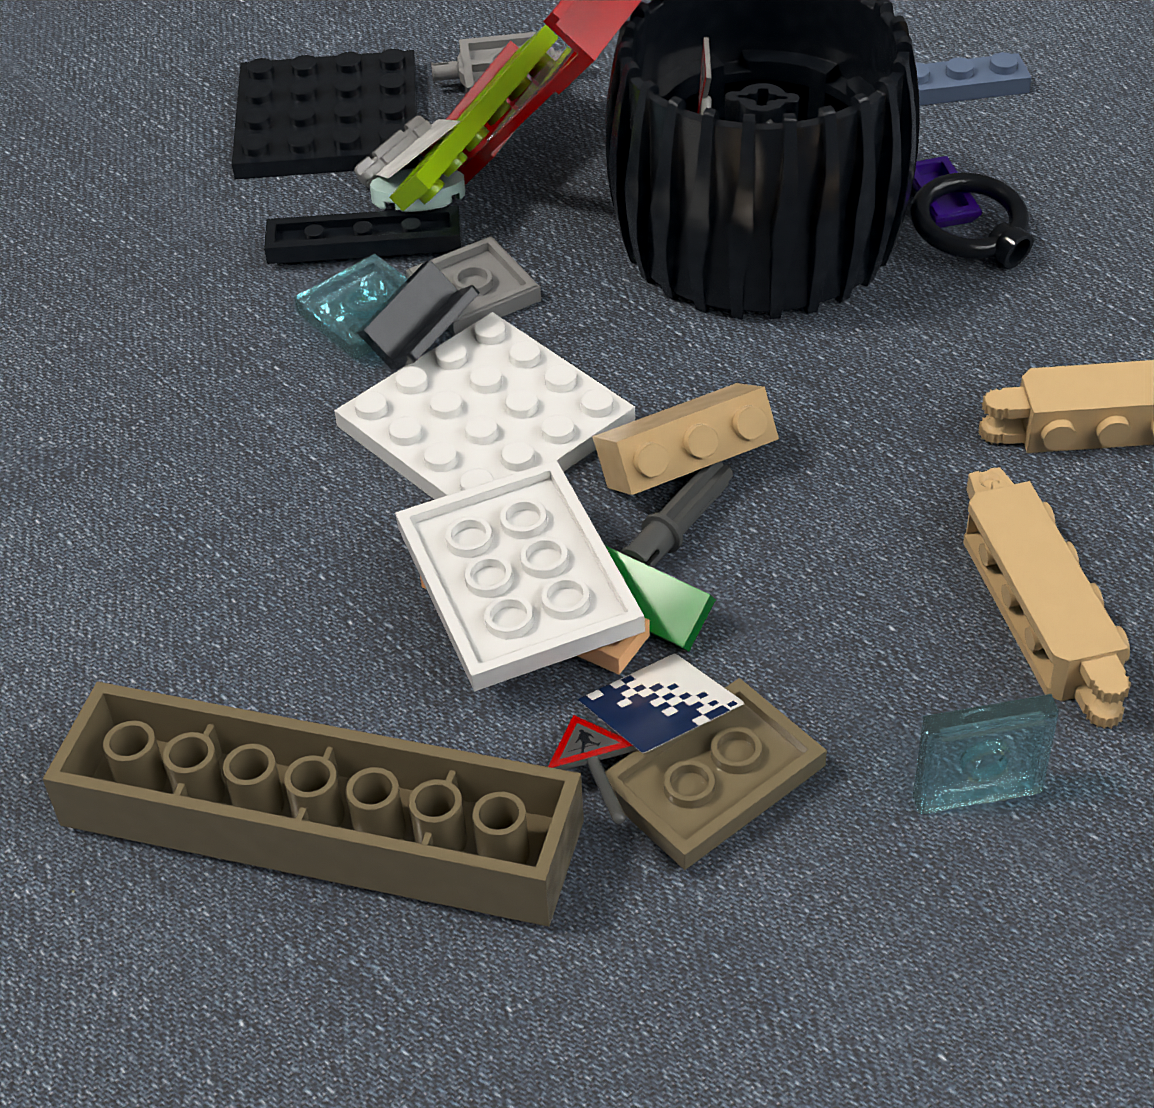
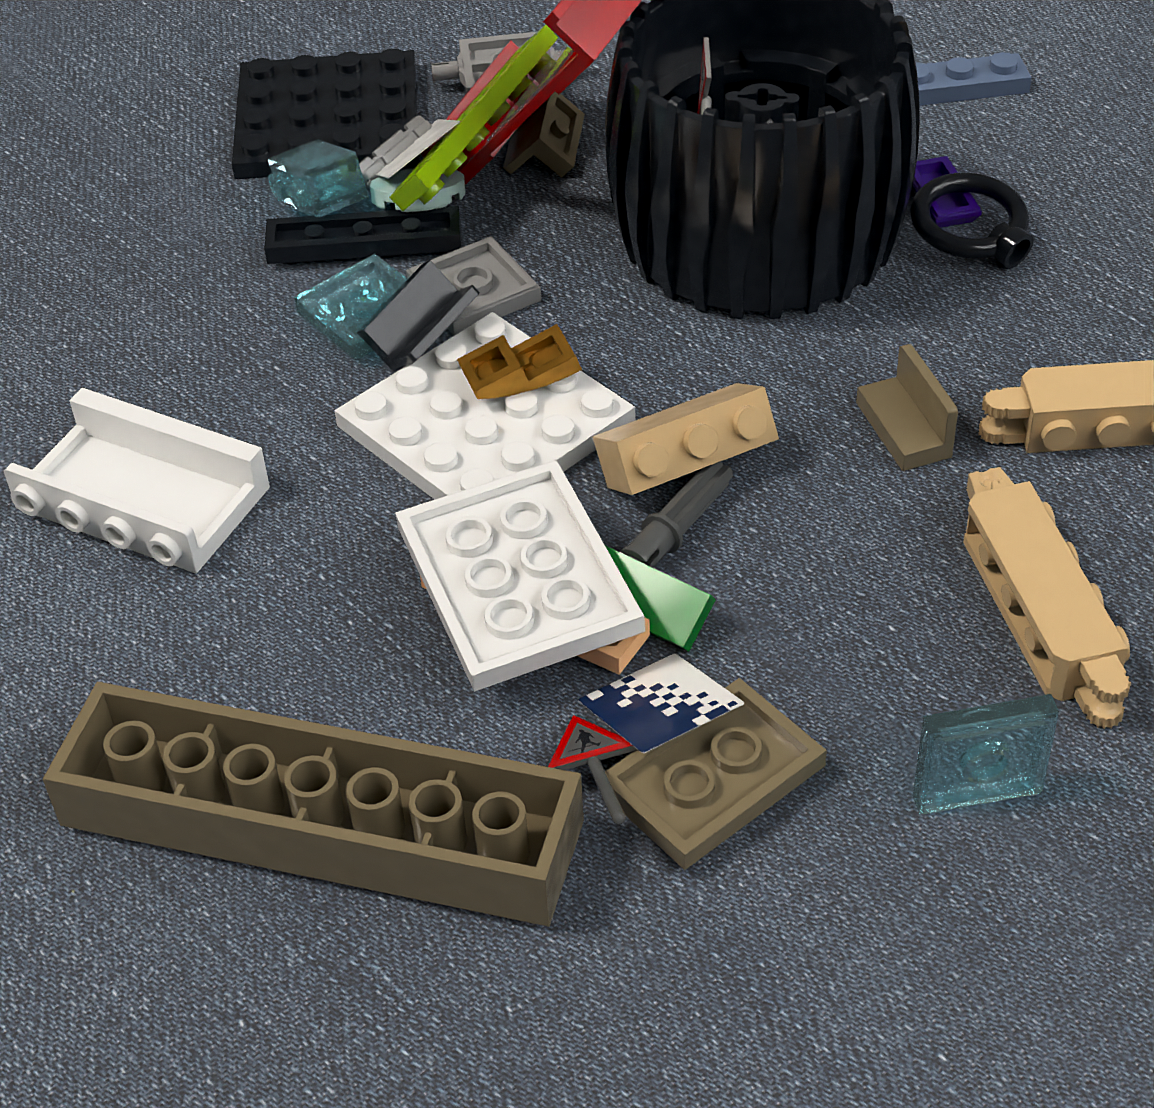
none -> white panel [4,388,270,574]
none -> clear light blue brick [268,139,369,218]
none -> pearl gold slope [457,324,582,399]
none -> dark tan panel [503,92,585,177]
none -> dark tan panel [856,344,958,471]

